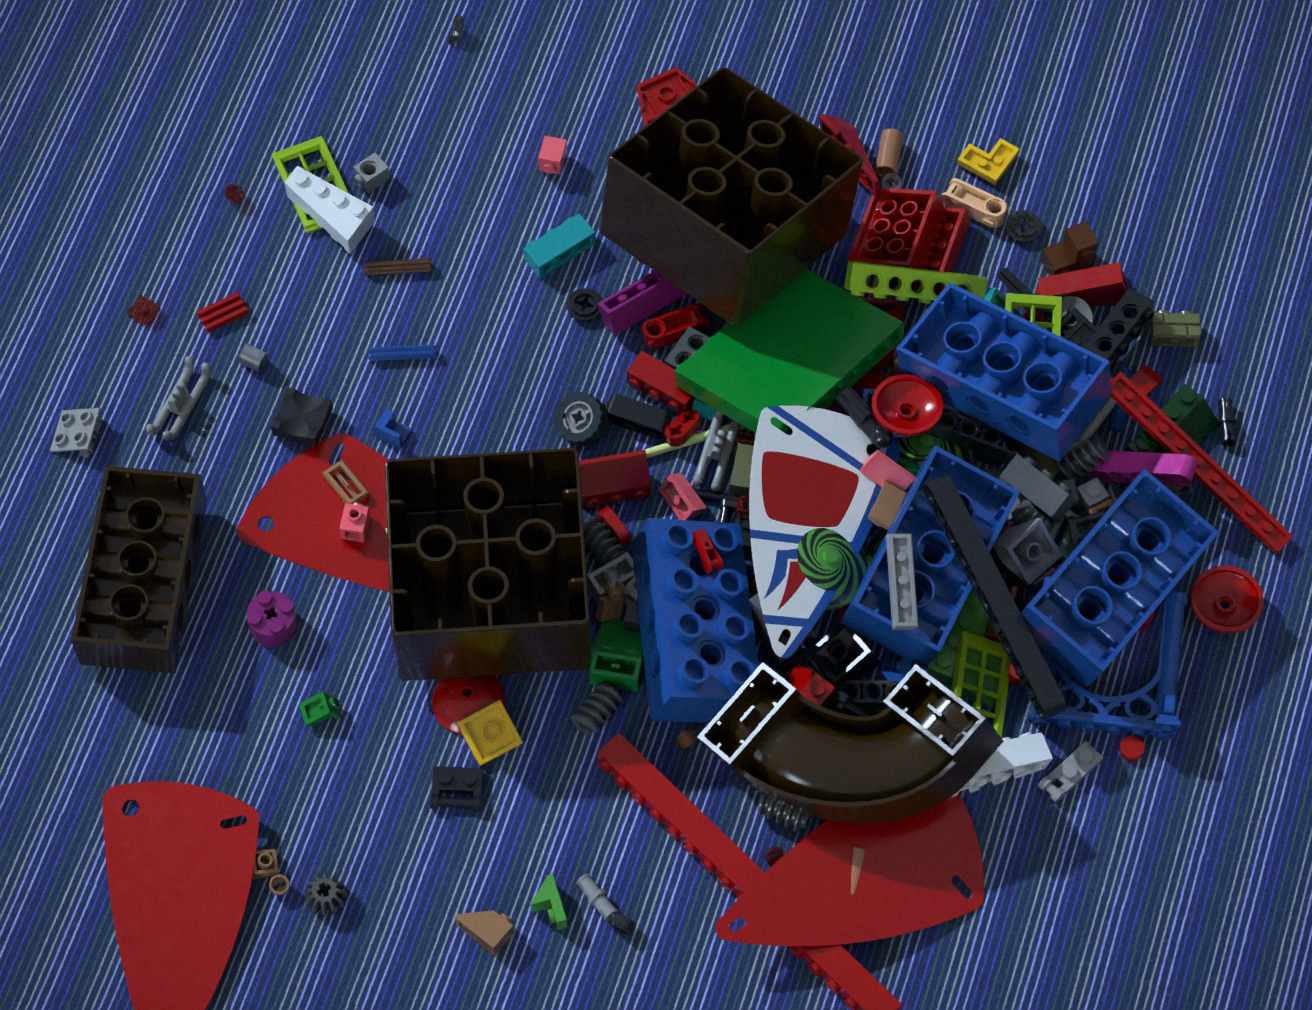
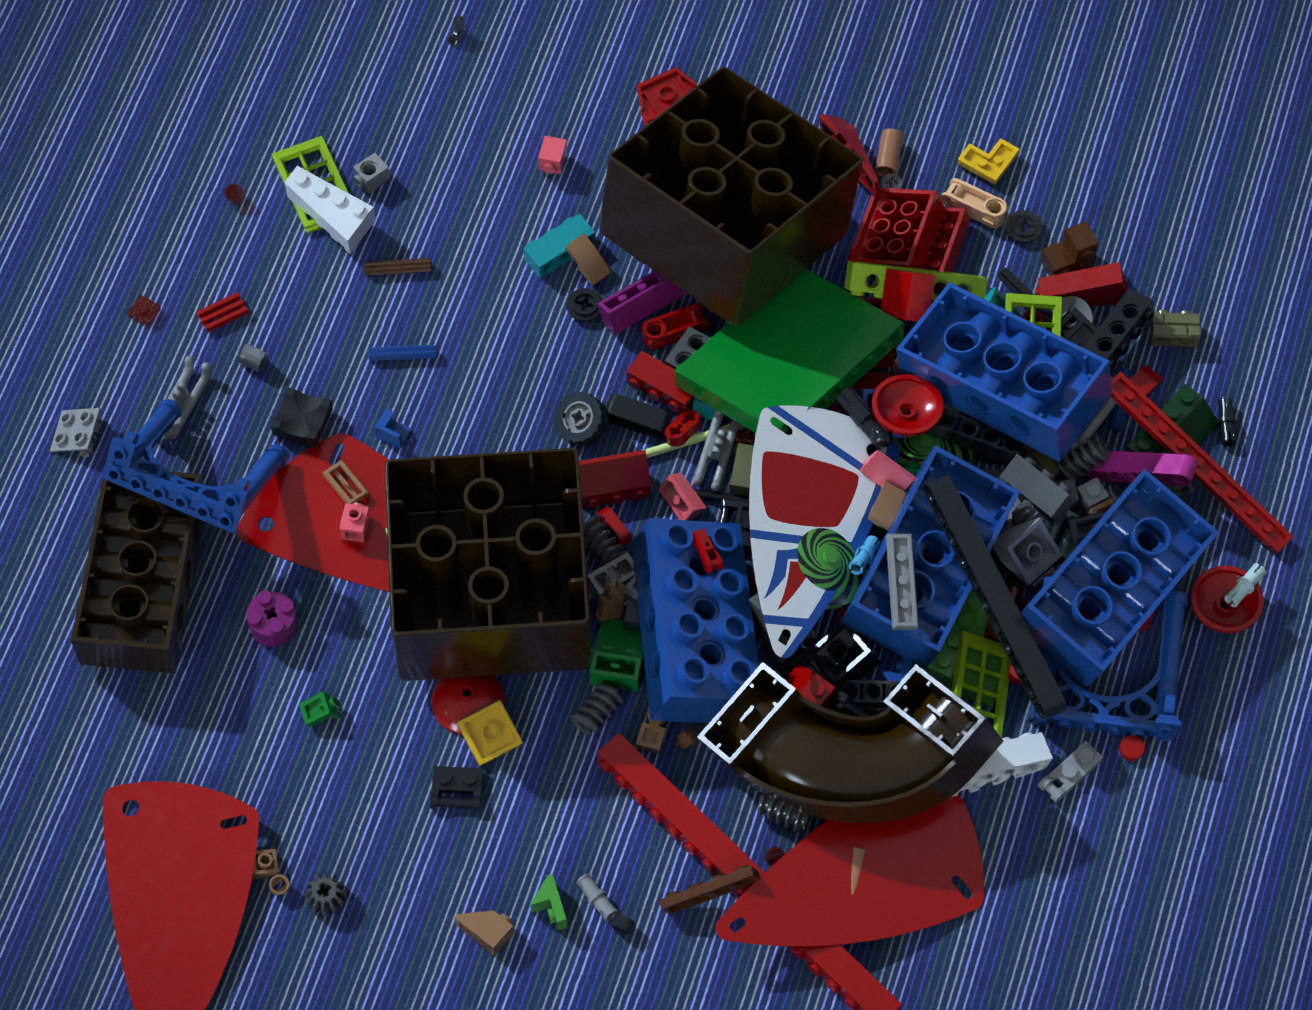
clear red hinge [735,495,749,516] -> none
none -> blue arch [102,399,289,534]
none -> medium nougat slope [565,233,611,286]
none -> medium nougat plate [636,710,666,754]
none -> reddish brown plate [659,865,760,915]
none -> medium azure pin [849,535,880,575]
none -> red slope [880,268,935,321]
none -> light aqua pin [1224,563,1266,607]

